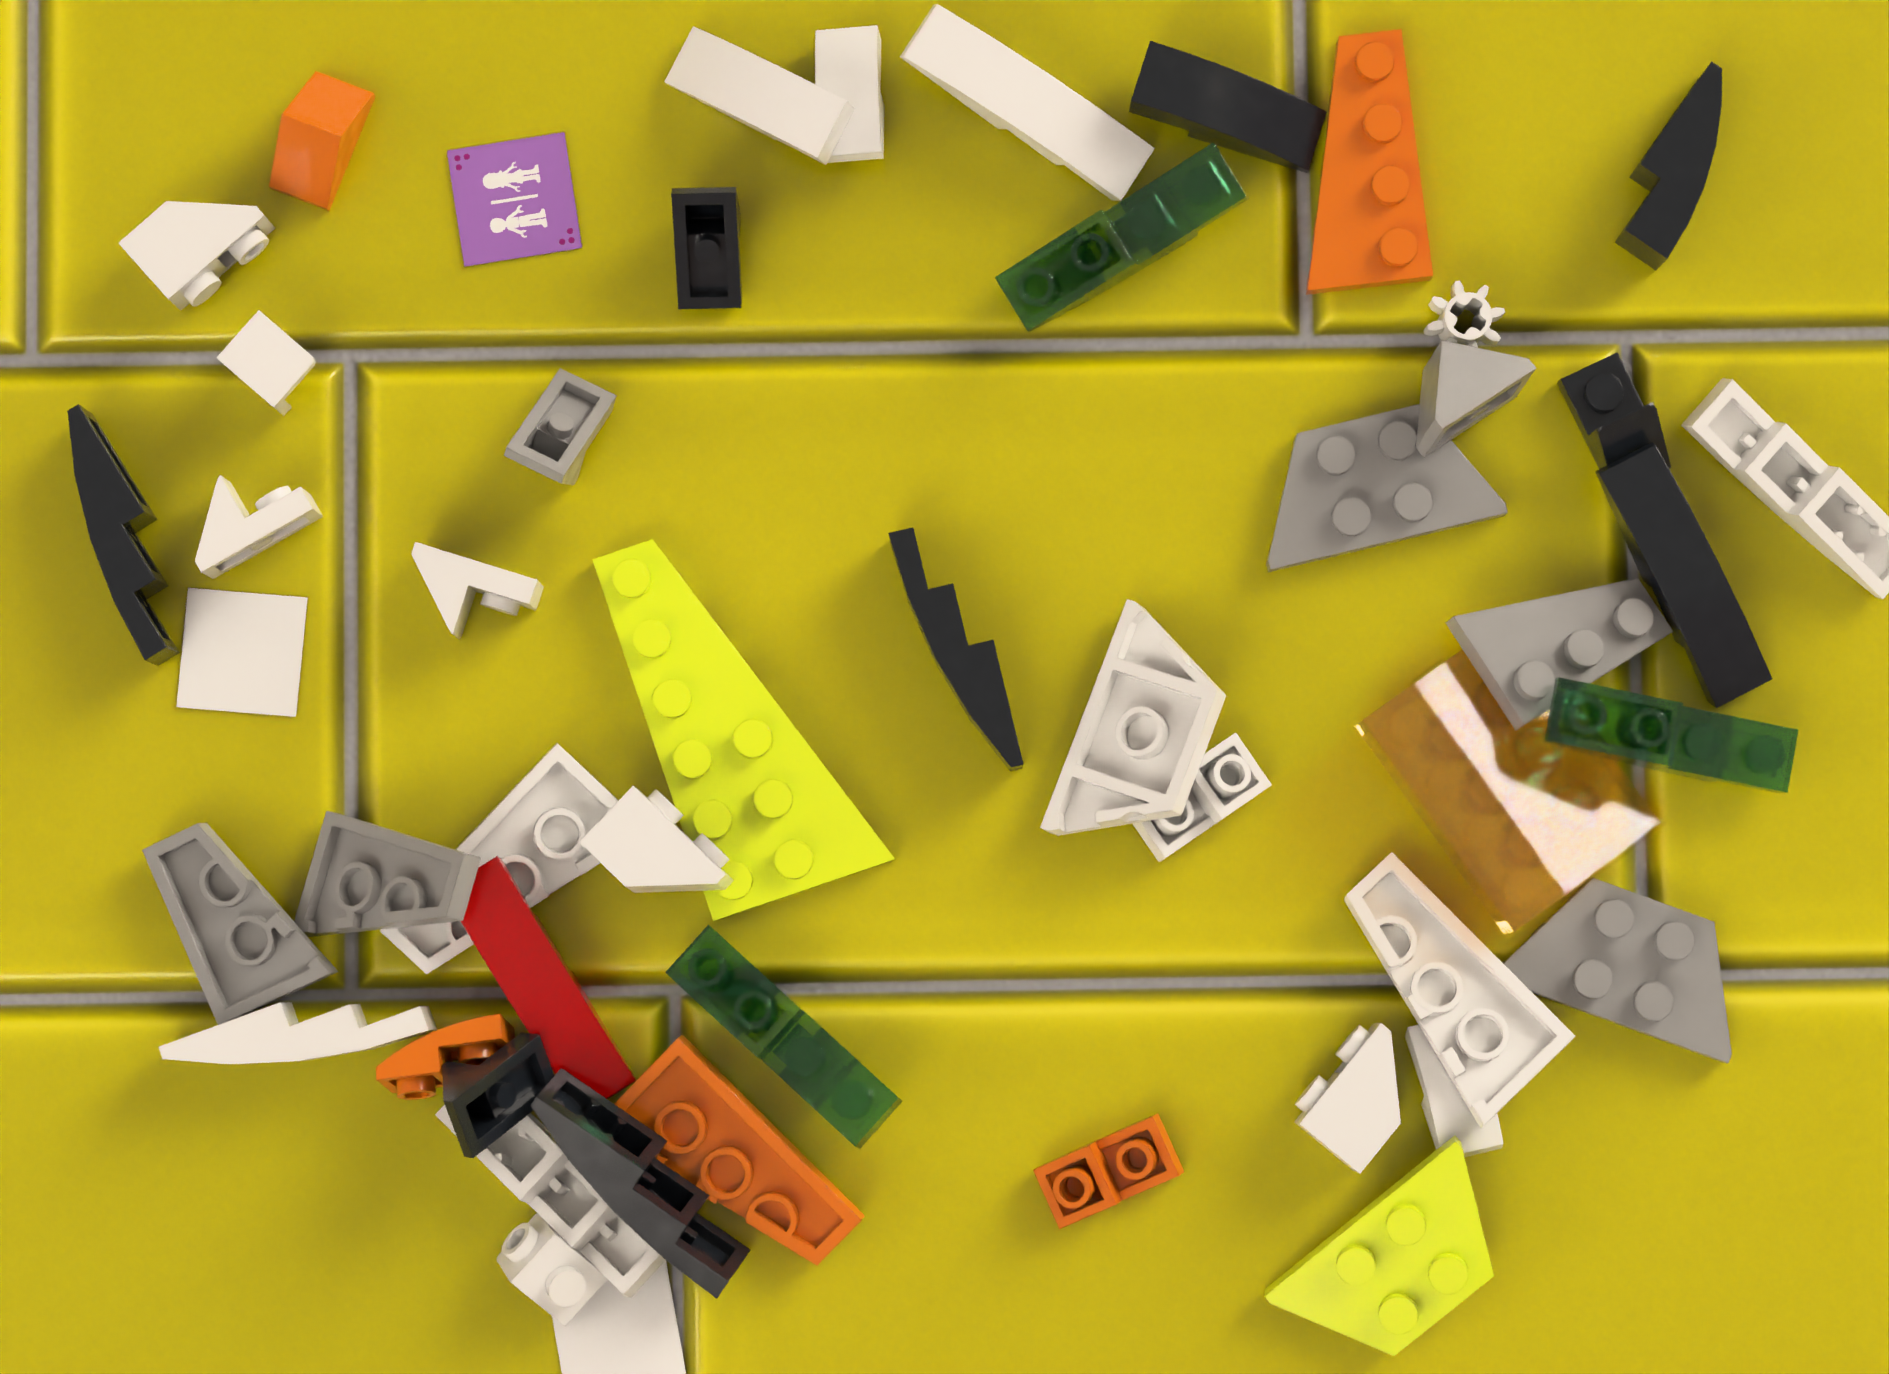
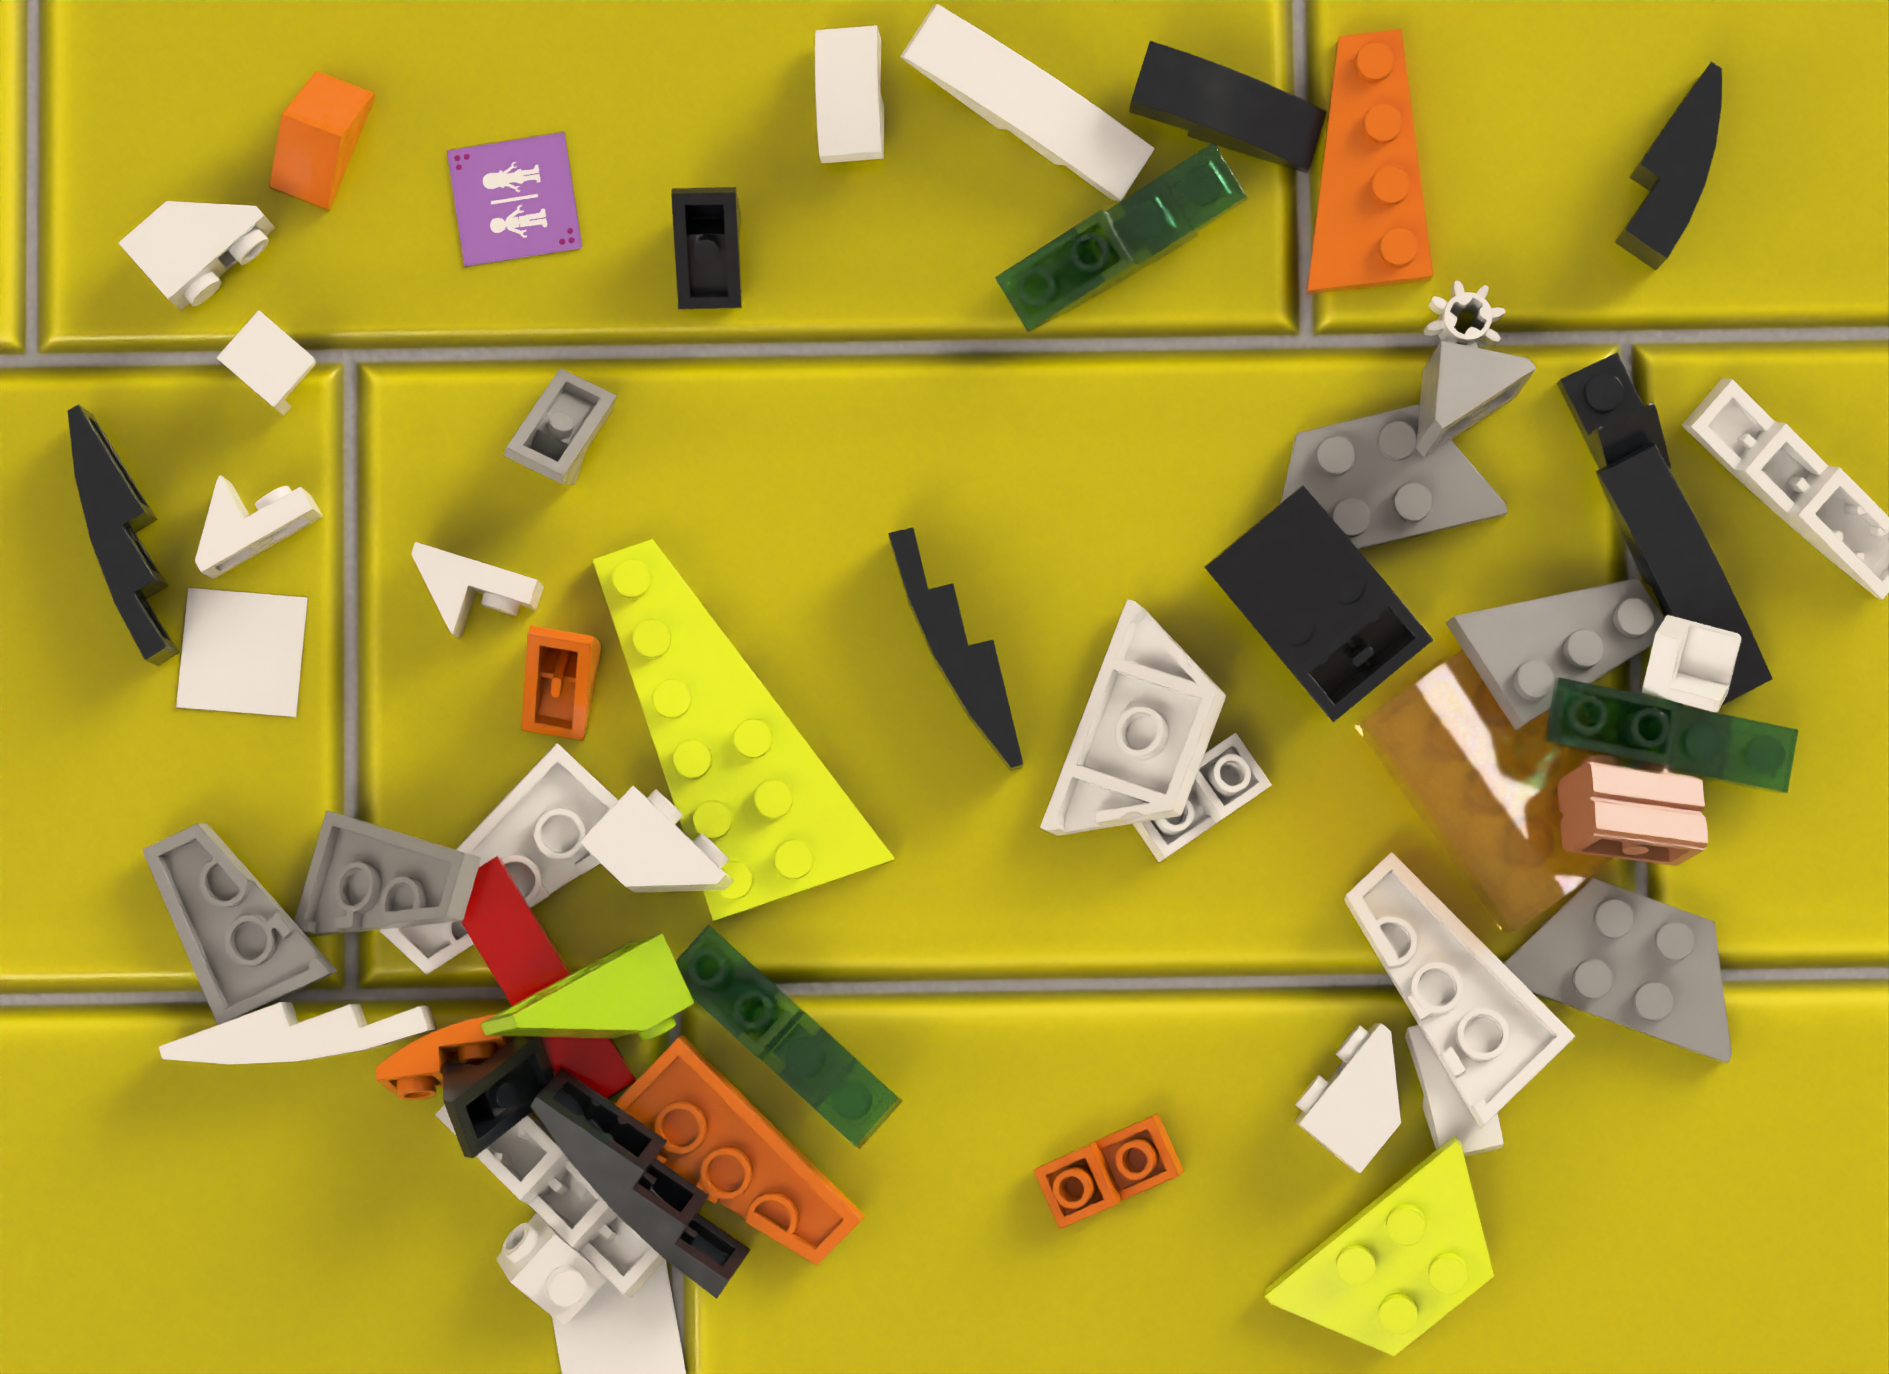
white slope [664,26,855,165] -> none
none -> lime slope [480,933,694,1041]
none -> orange slope [521,625,602,741]
none -> black slope [1204,485,1434,722]
none -> brick [1557,755,1708,866]
none -> white panel [1641,615,1741,712]

